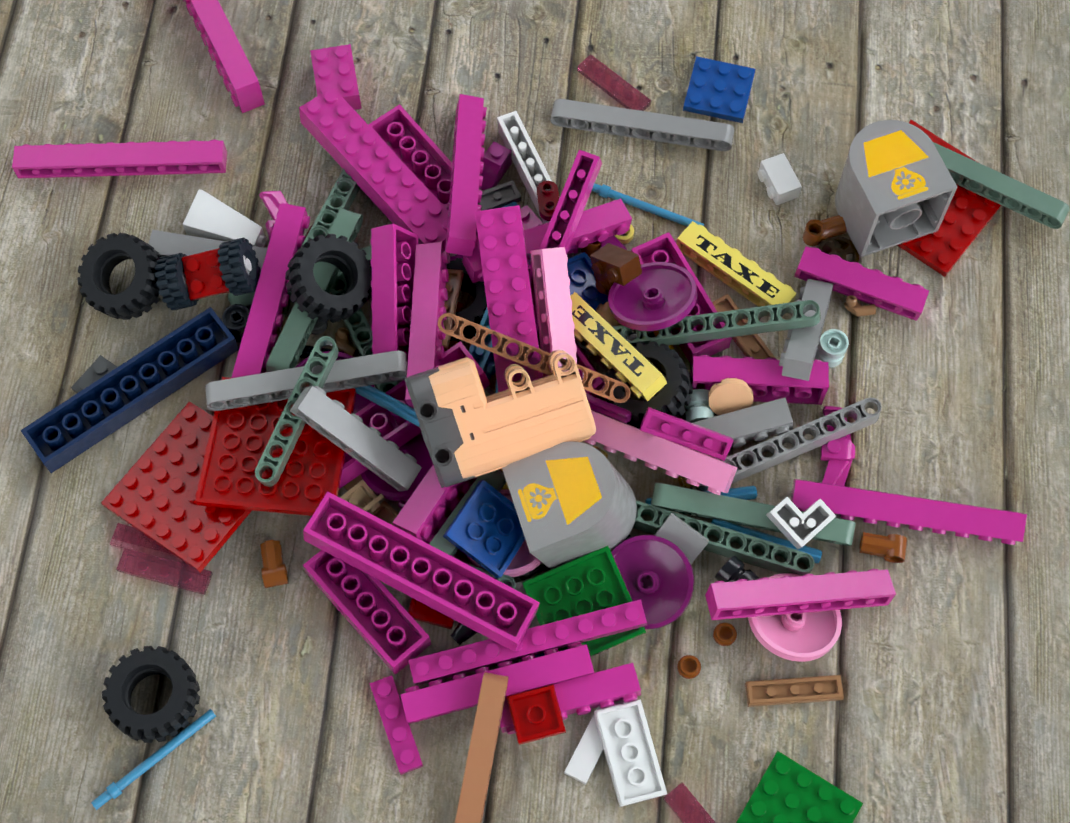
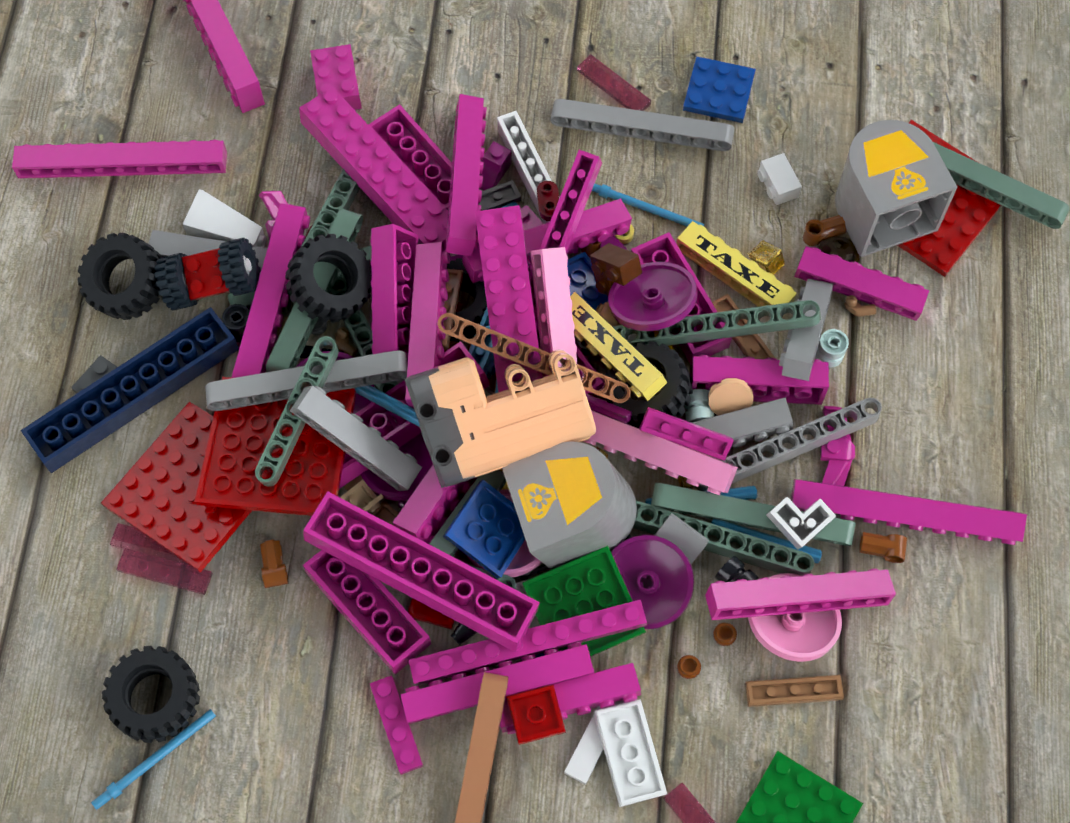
none -> clear yellow bracket [748,240,785,275]

